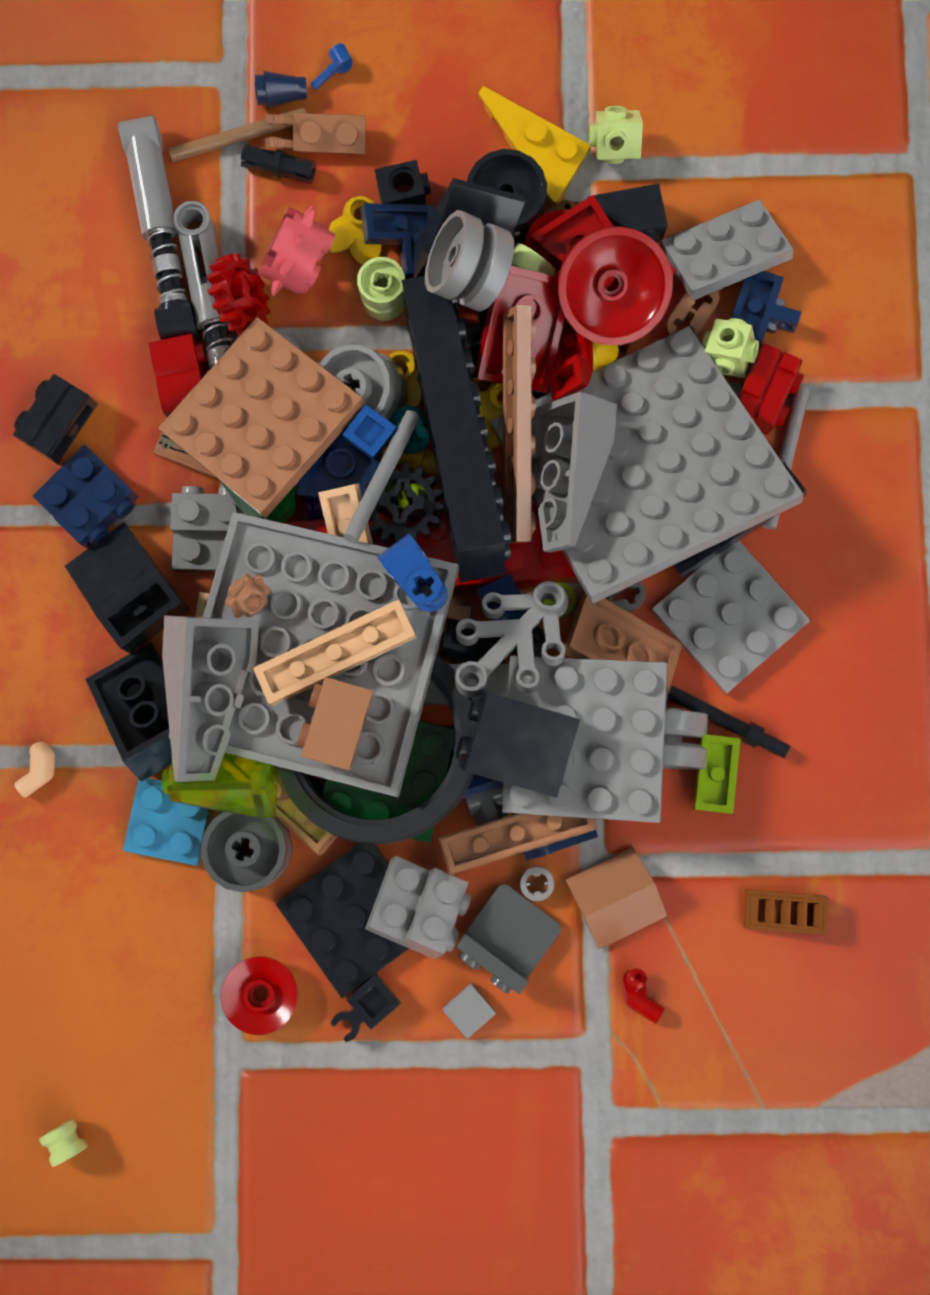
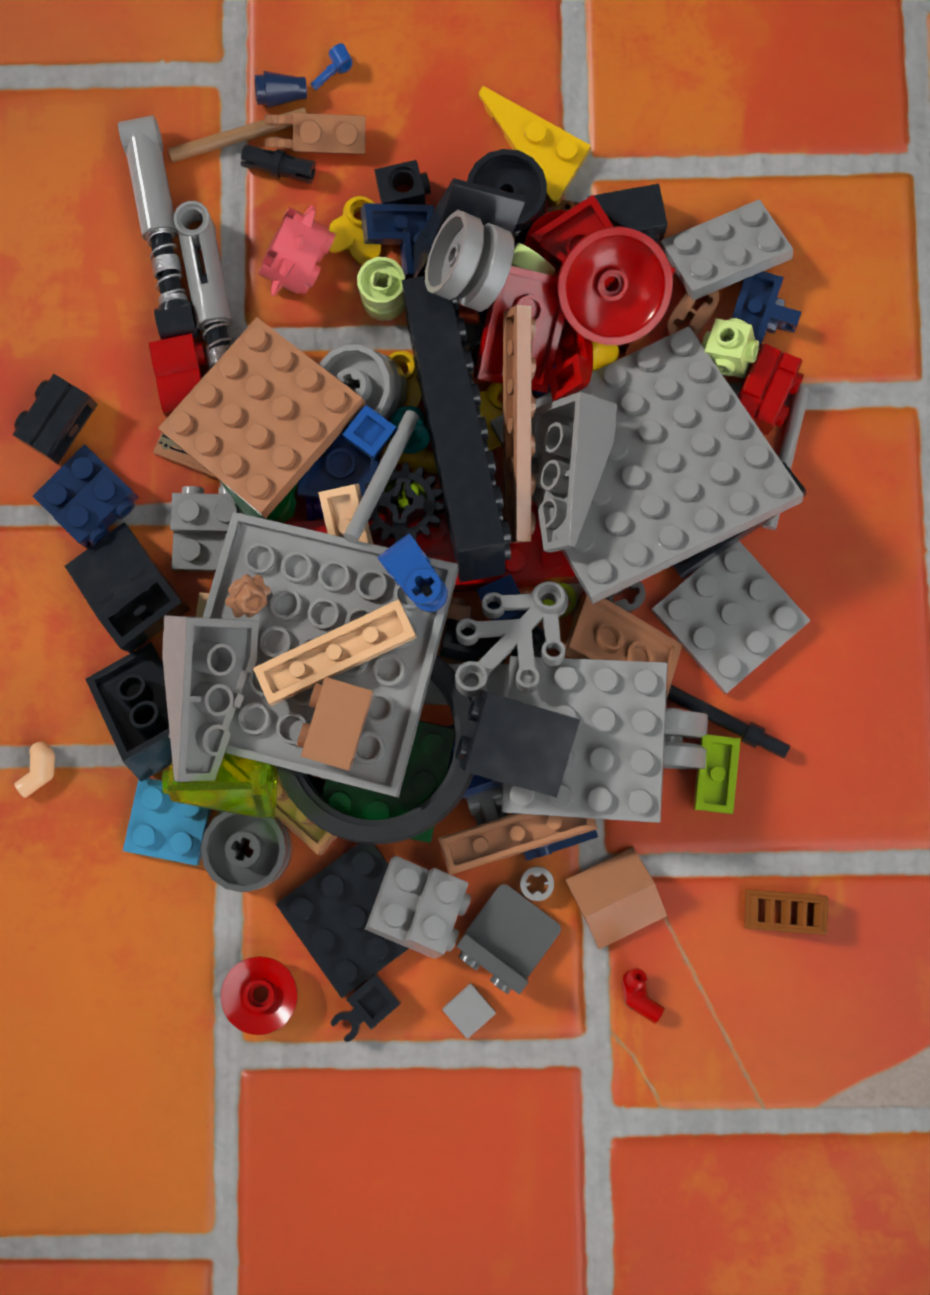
yellowish green wheel [39,1119,88,1167] -> none
red gear [207,253,271,336] -> none
yellowish green brick [588,106,643,164] -> none

